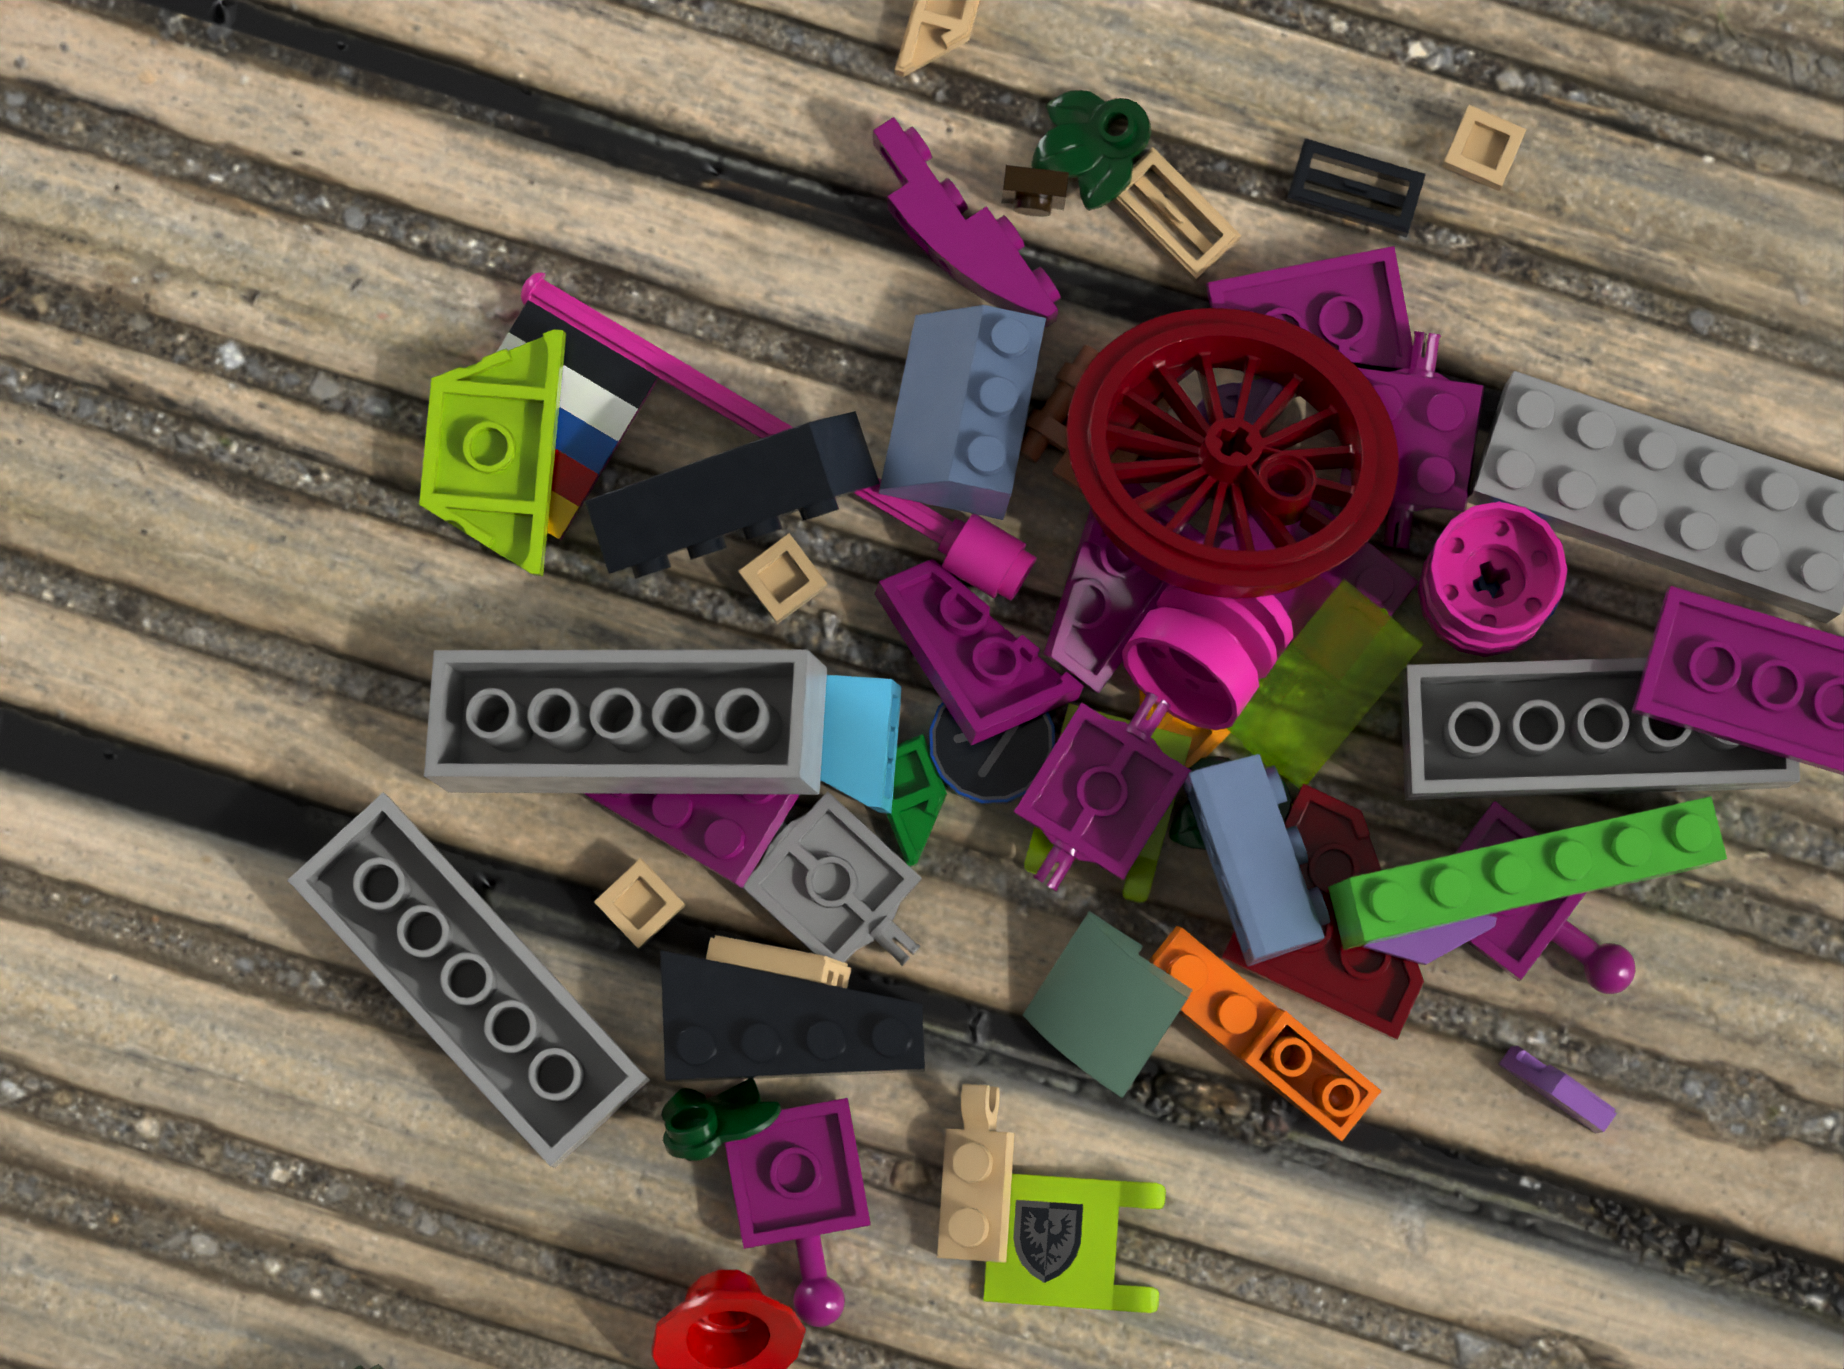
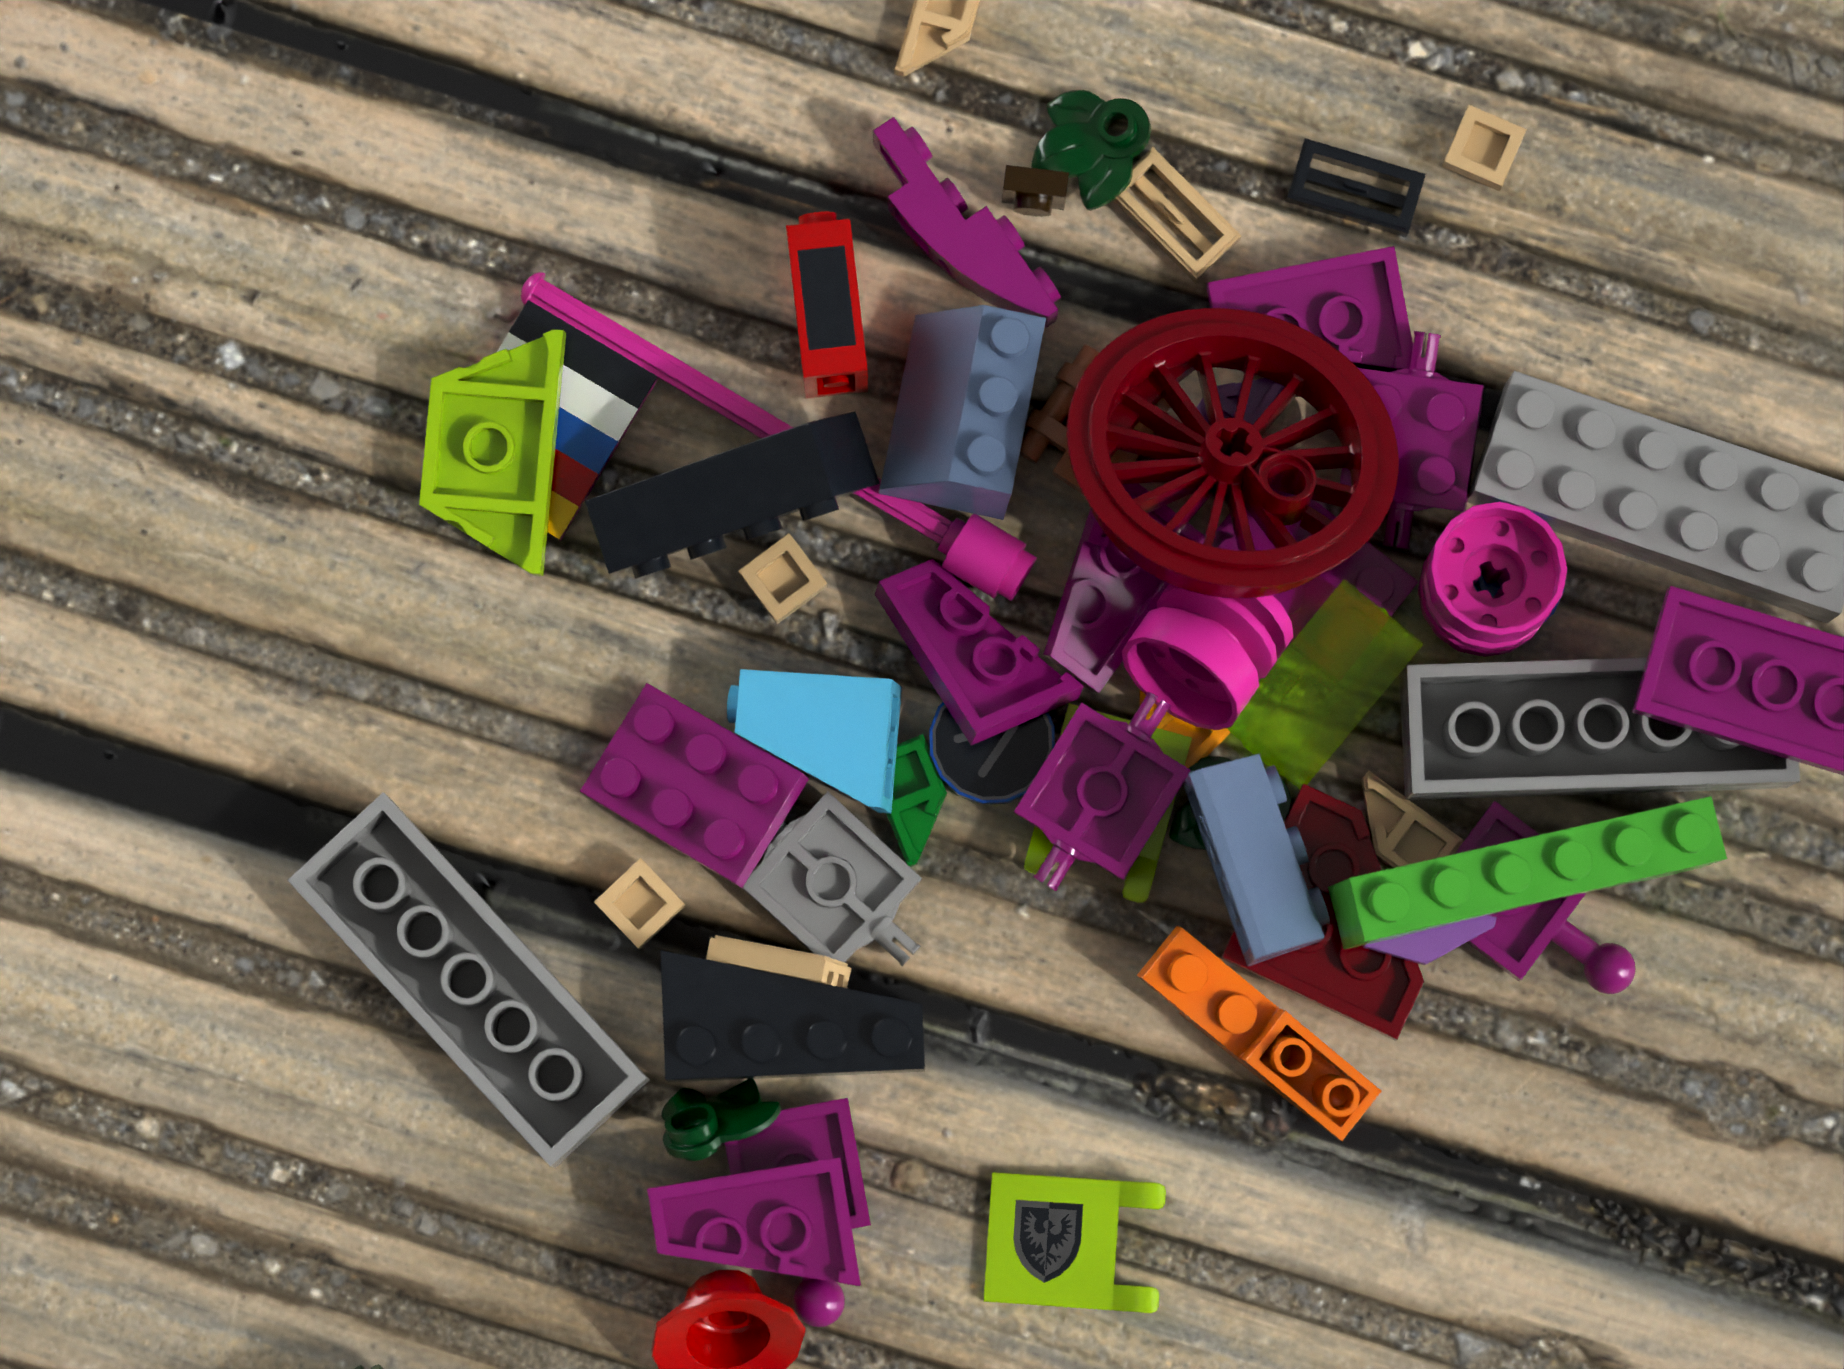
light grey brick [424,650,827,794] -> none
tan plate [937,1084,1015,1262] -> none
sand green slope [1023,911,1193,1098] -> none
medium lavender tile [1498,1045,1617,1134] -> none
none -> magenta wing [647,1157,861,1286]
none -> brick [786,211,868,399]
none -> tan tile [1361,770,1464,868]

